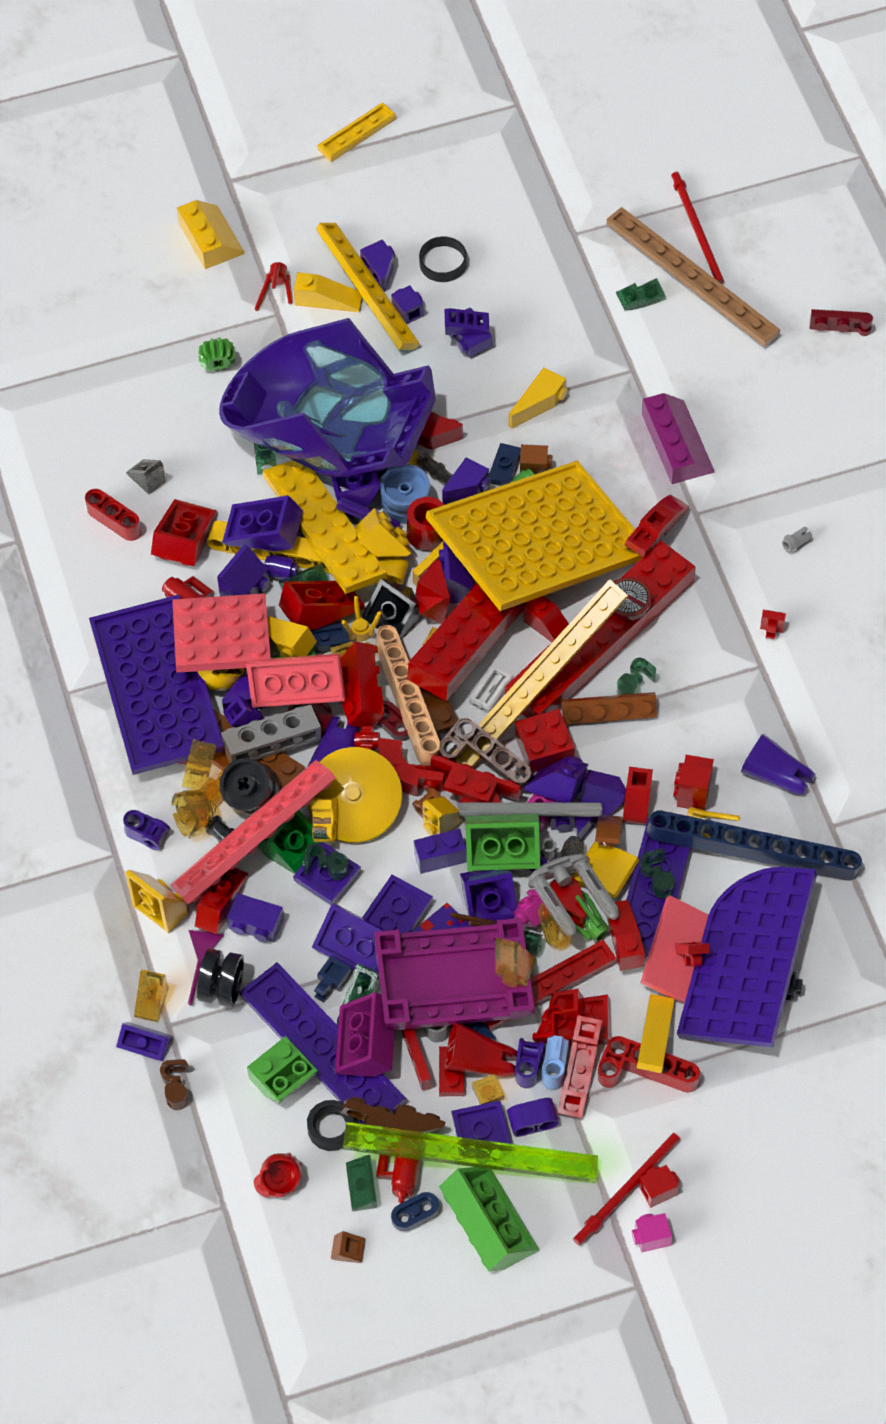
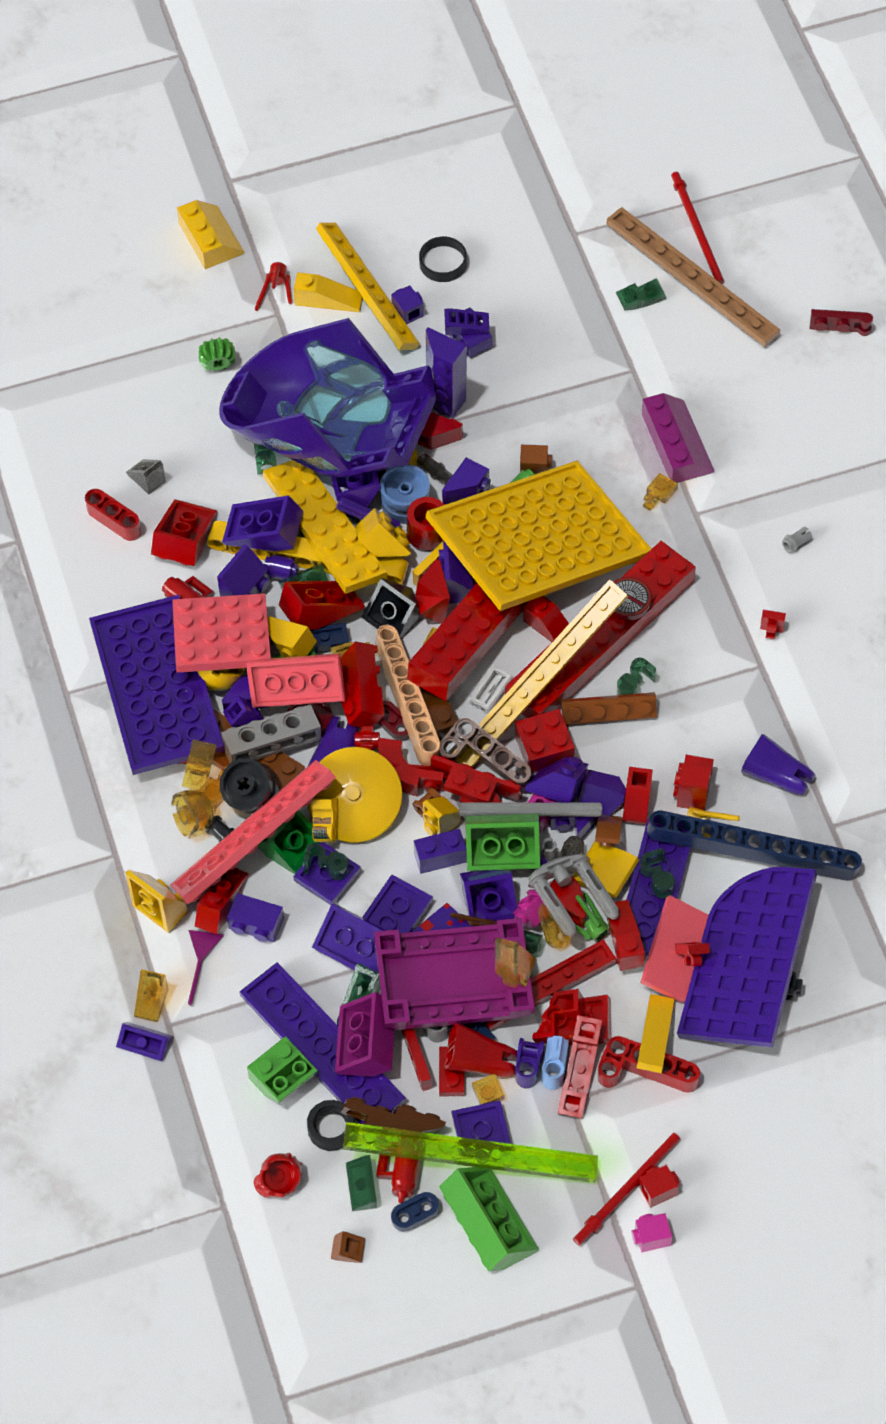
dark purple piece [123,810,171,850] -> none
reddish brown leg [160,1059,190,1110] -> none
black wheel [197,948,244,1008] -> none
dark blue plate [314,956,351,1002] -> none
yellow tile [317,102,396,162] -> none
yellow plant [342,596,382,642] -> none
dark purple slope [360,239,395,292] -> none
dark blue plate [489,443,521,486] -> none
dark purple beam [507,1098,559,1137] -> none
yellow slope [508,367,568,429] -> none
red slope [625,495,690,557] -> none
none -> dark purple slope [426,327,467,419]
none -> clear yellow plate [643,473,678,511]

